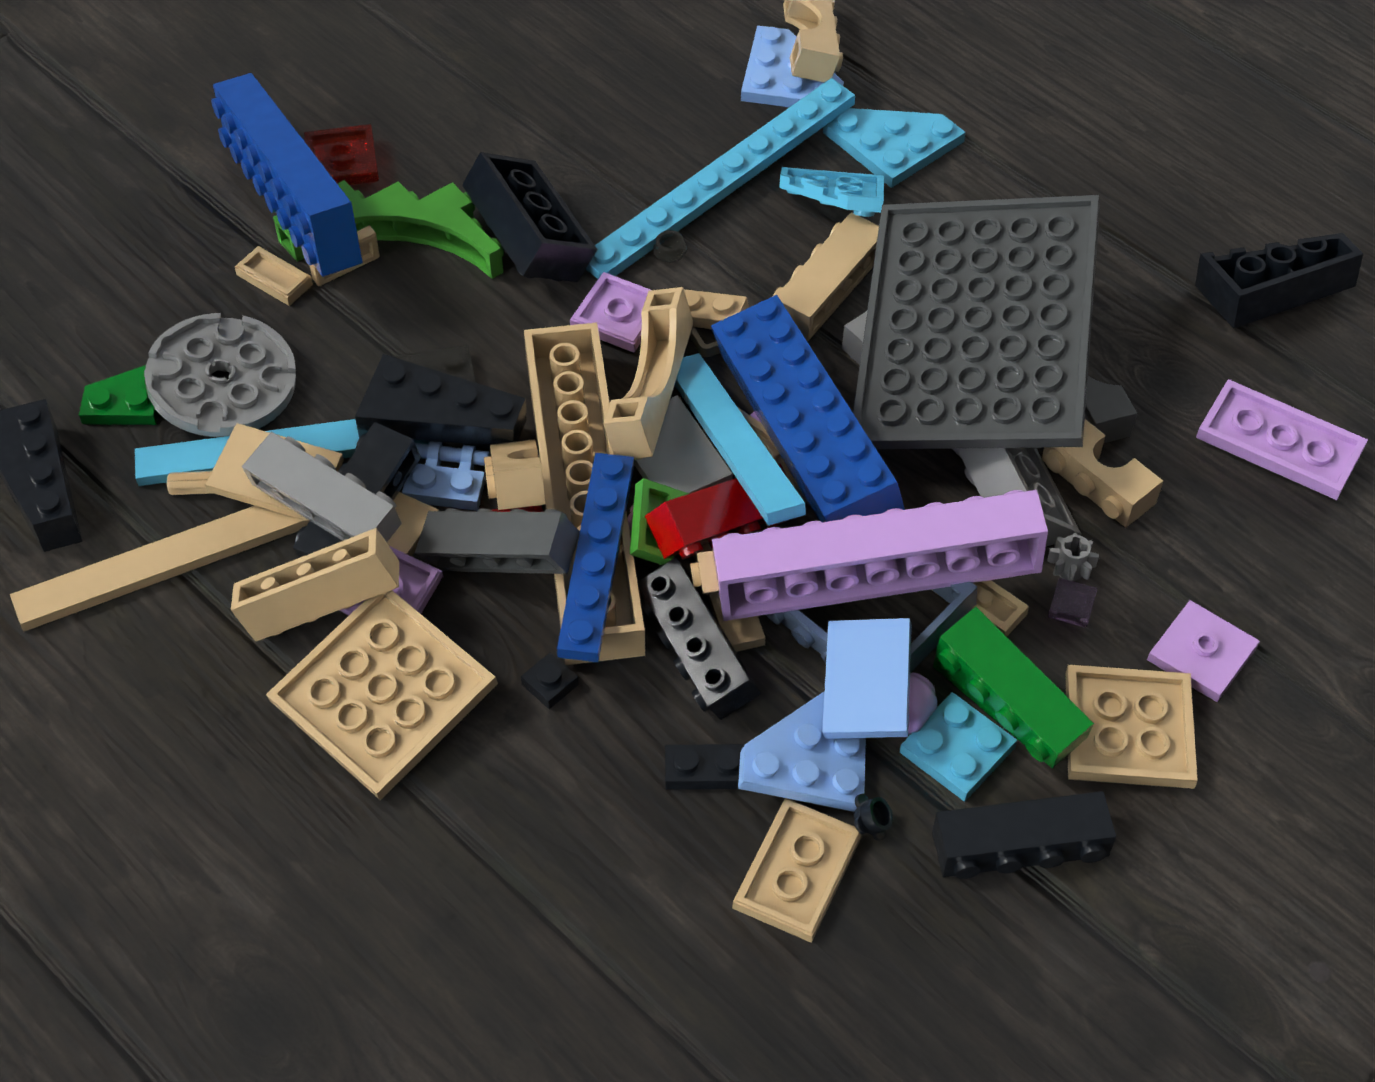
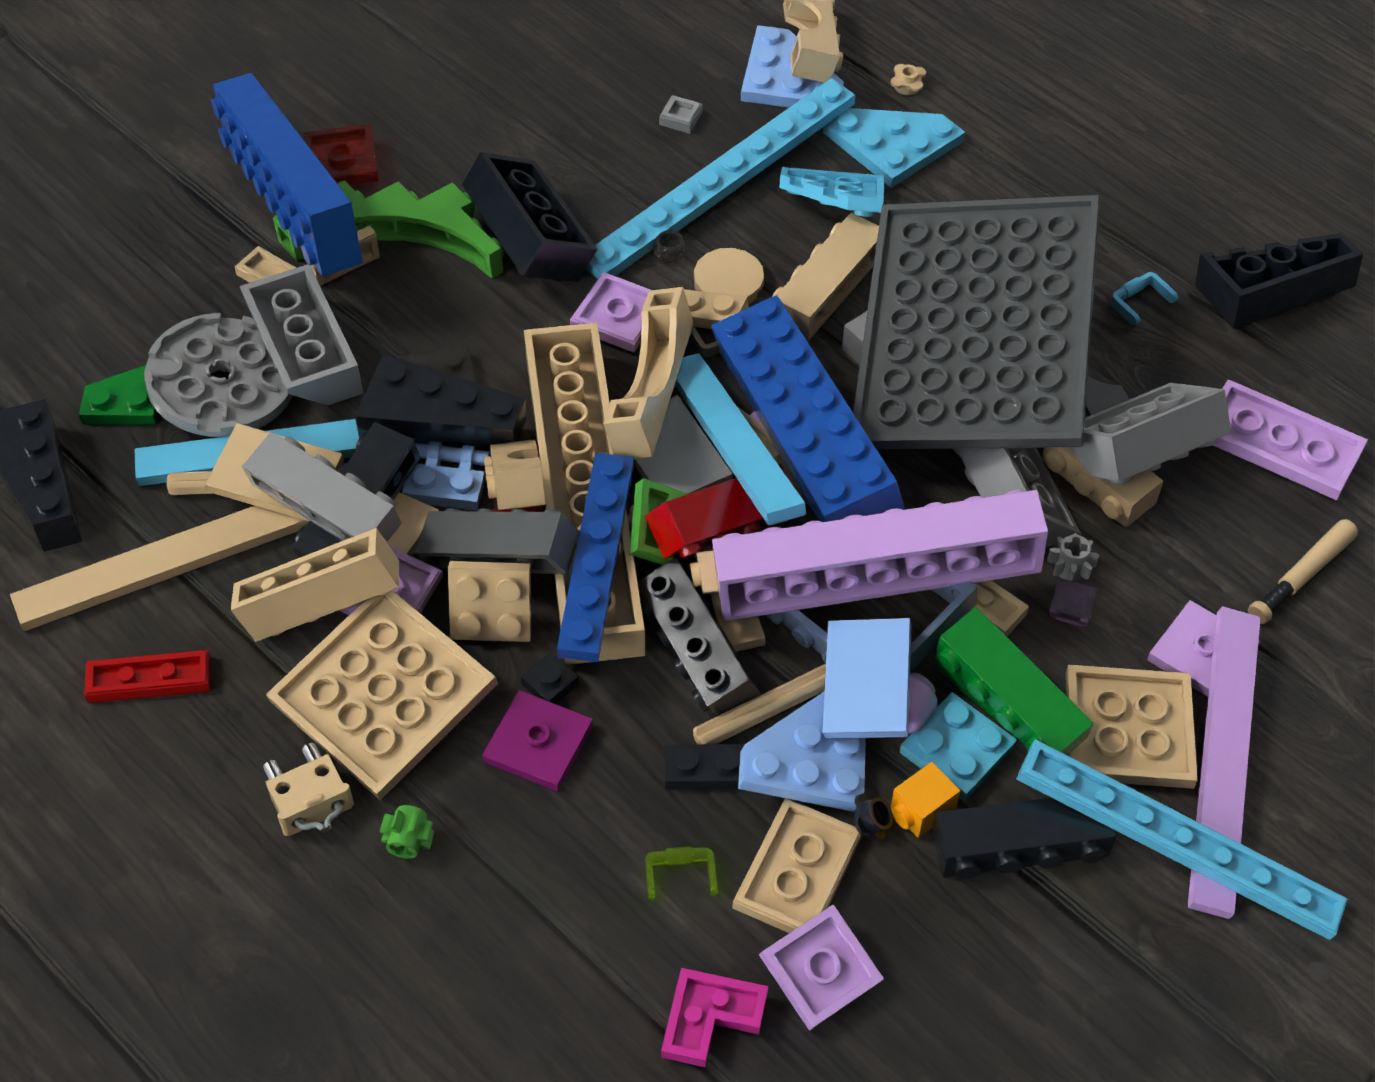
none -> red tile [84,650,211,703]
none -> light grey slope [240,264,363,405]
none -> tan piece [263,743,354,836]
none -> bright green gear [379,805,435,859]
none -> tan plate [448,561,531,642]
none -> magenta plate [482,690,593,792]
none -> clear neon green piece [645,846,718,901]
none -> light grey tile [659,95,703,134]
none -> dark pink plate [661,968,768,1067]
none -> tan axle [693,664,826,745]
none -> tan tile [694,248,764,304]
none -> lavender plate [759,904,884,1031]
none -> tan plate [891,64,926,95]
none -> light orange brick [891,762,960,839]
none -> medium azure tile [1016,739,1348,940]
none -> light grey slope [1069,383,1231,484]
none -> medium azure piece [1111,272,1178,326]
none -> lavender tile [1187,606,1261,919]
none -> tan piece [1248,519,1358,624]

